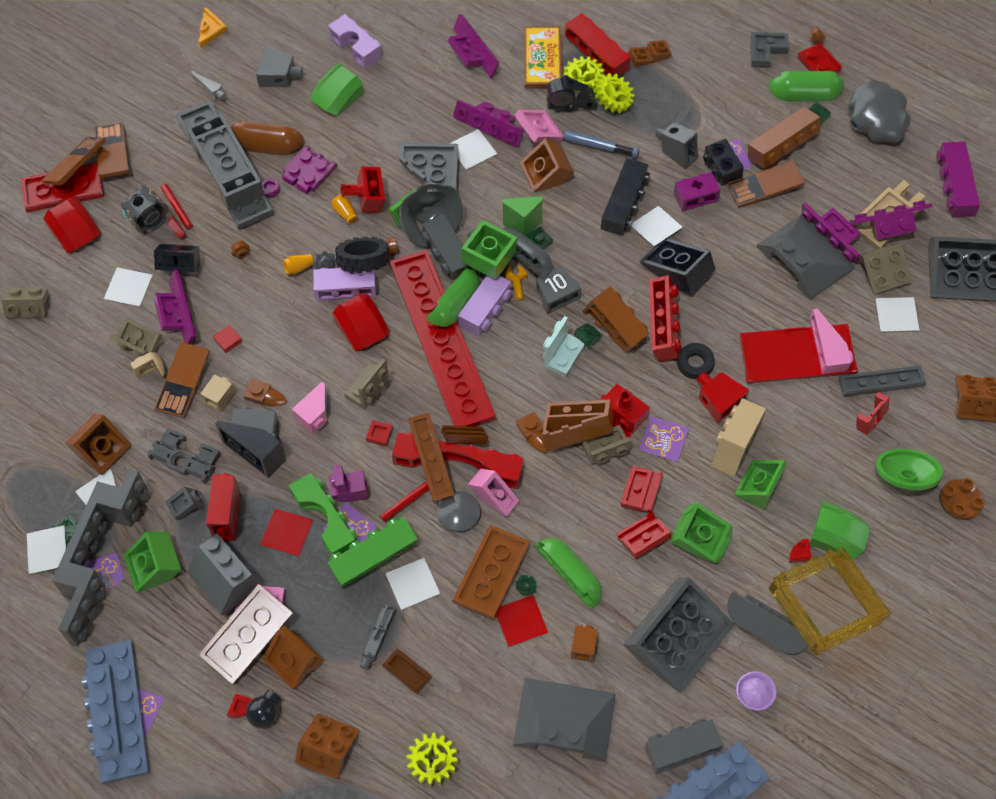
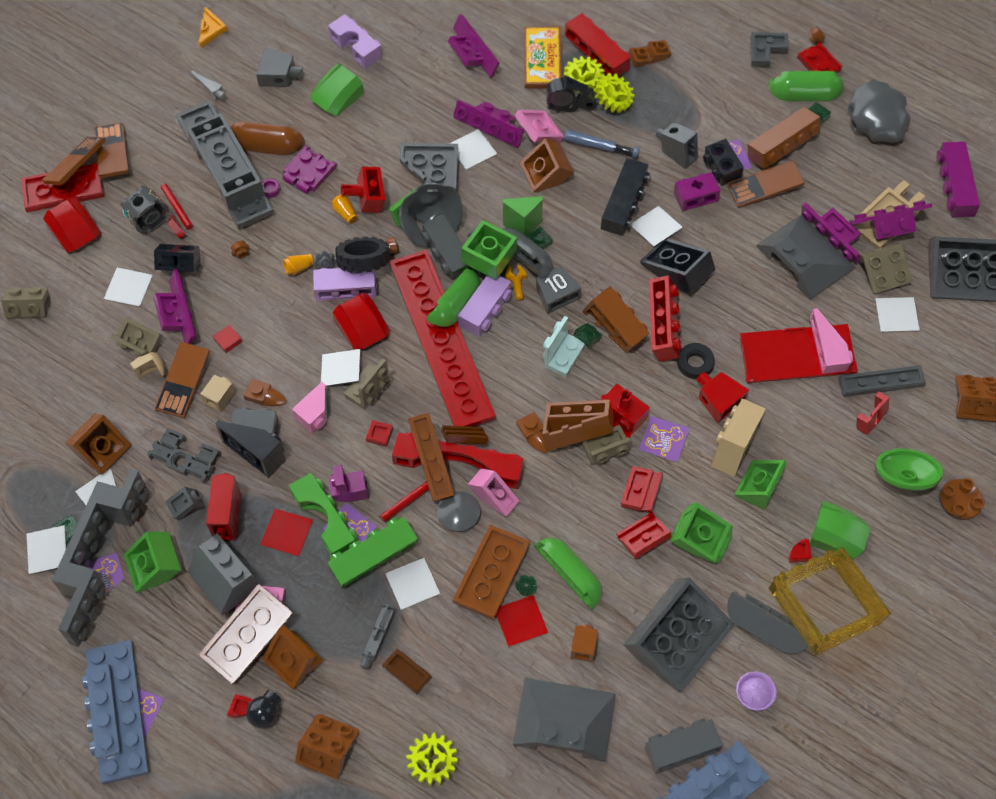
none -> white sticker [321,349,360,386]

